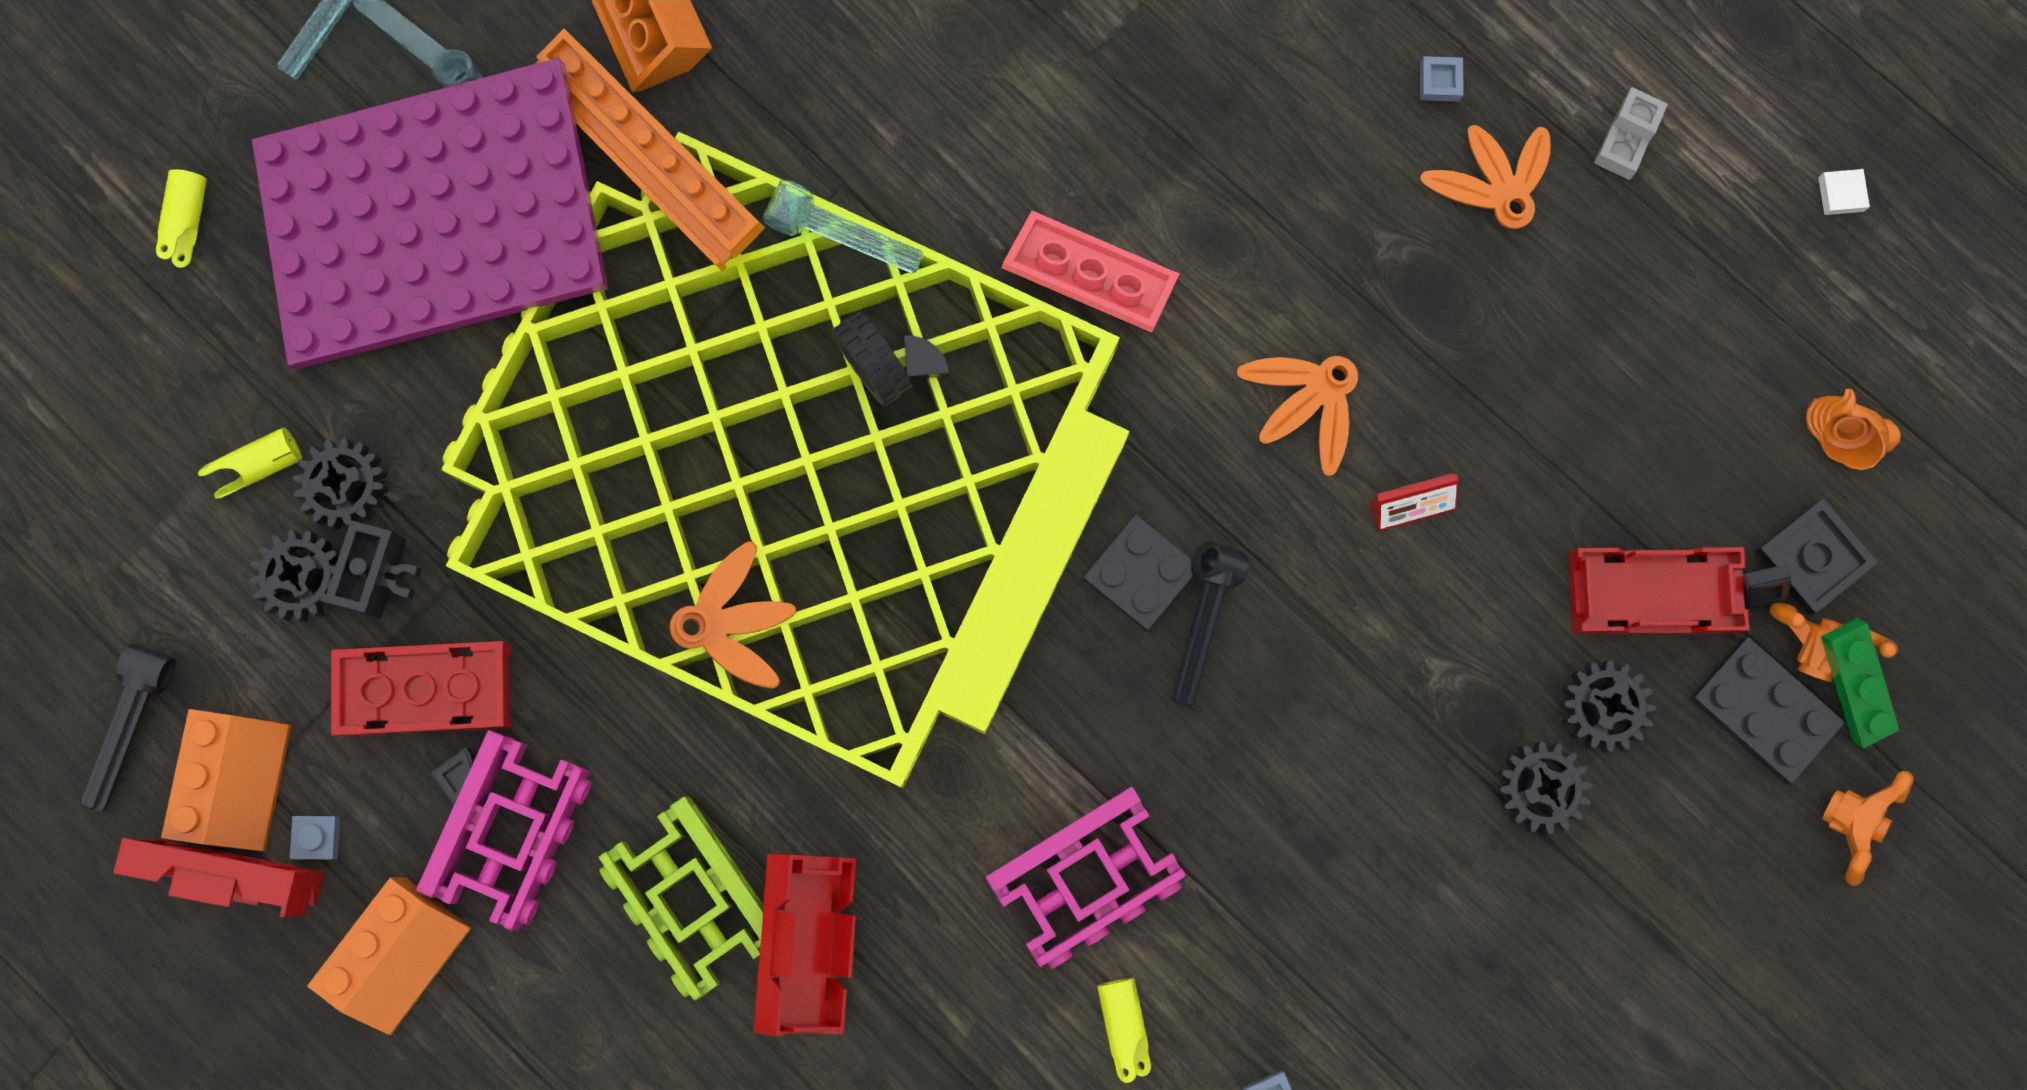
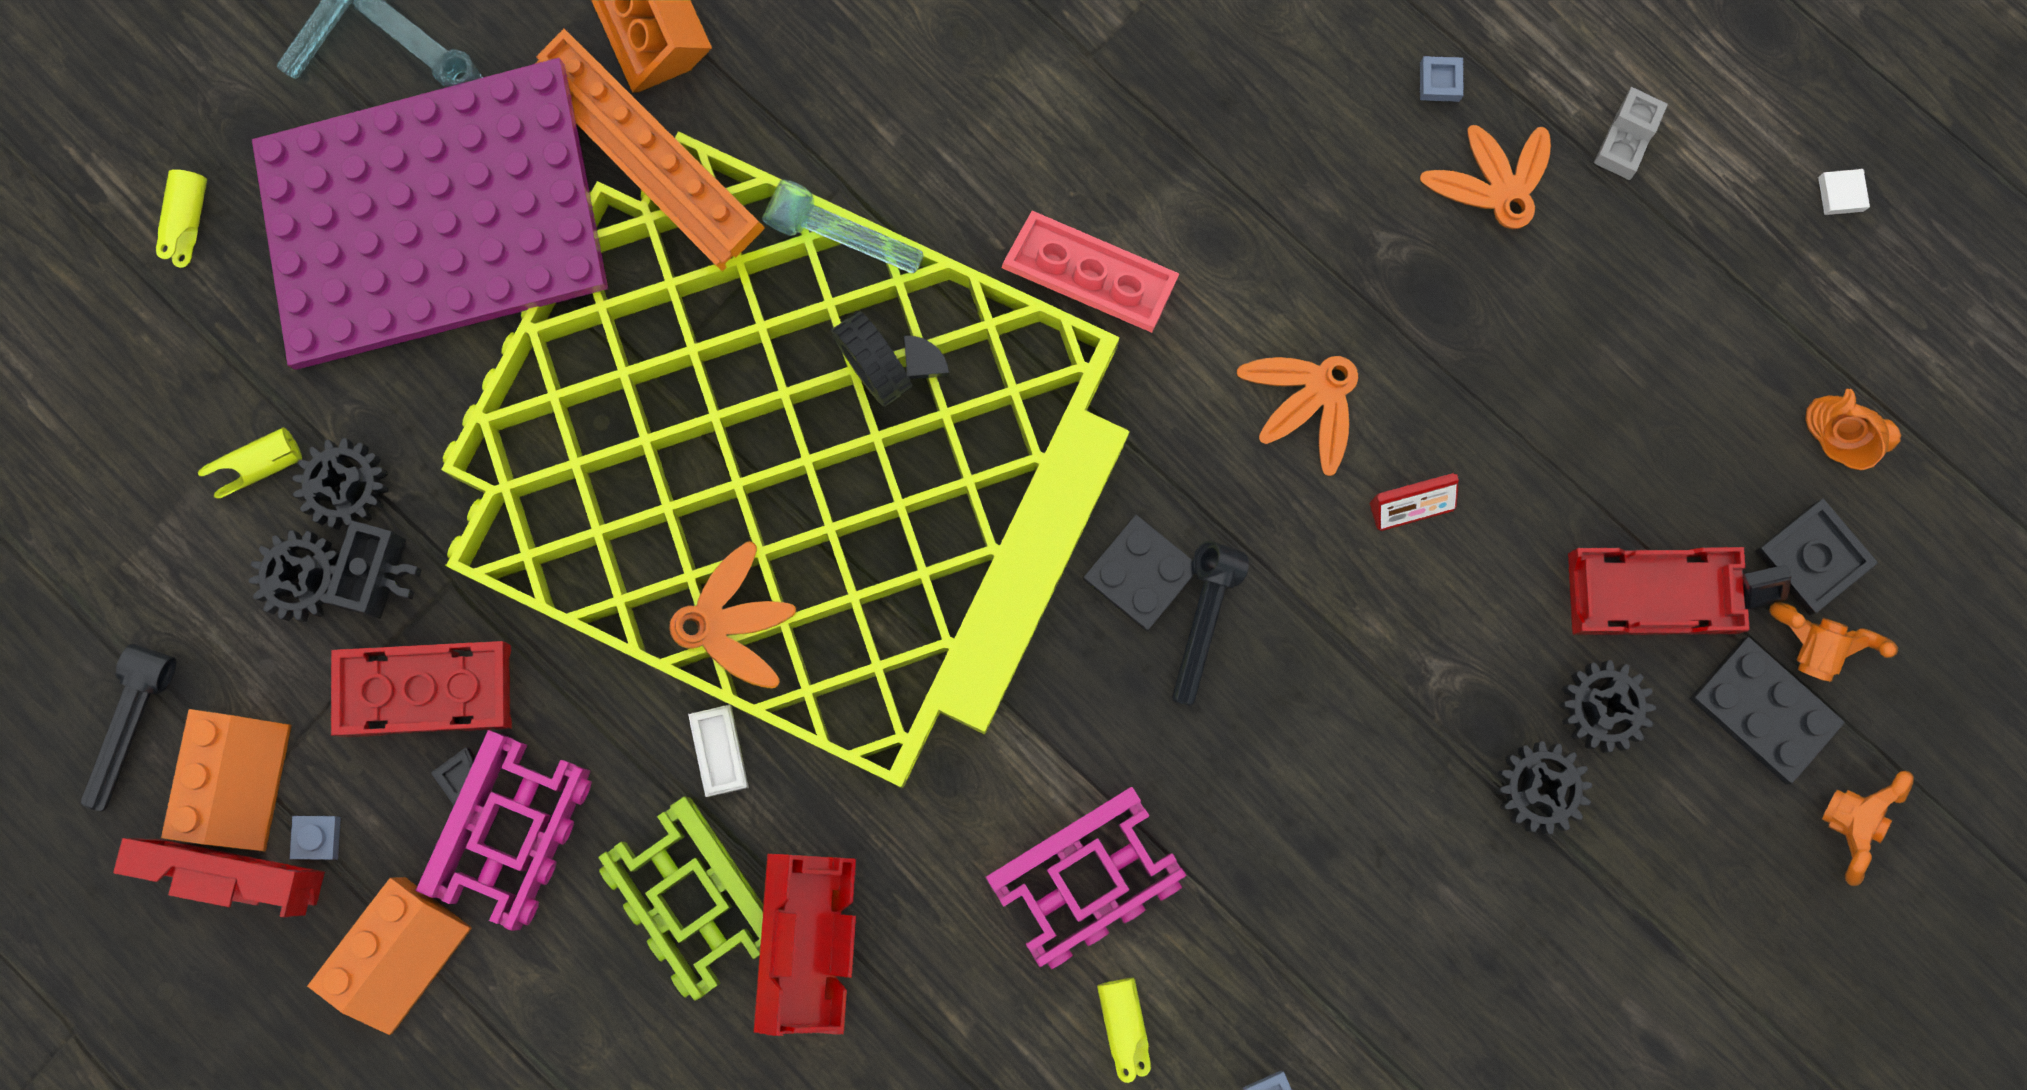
green plate [1821,618,1899,749] -> none
none -> white tile [688,705,749,797]

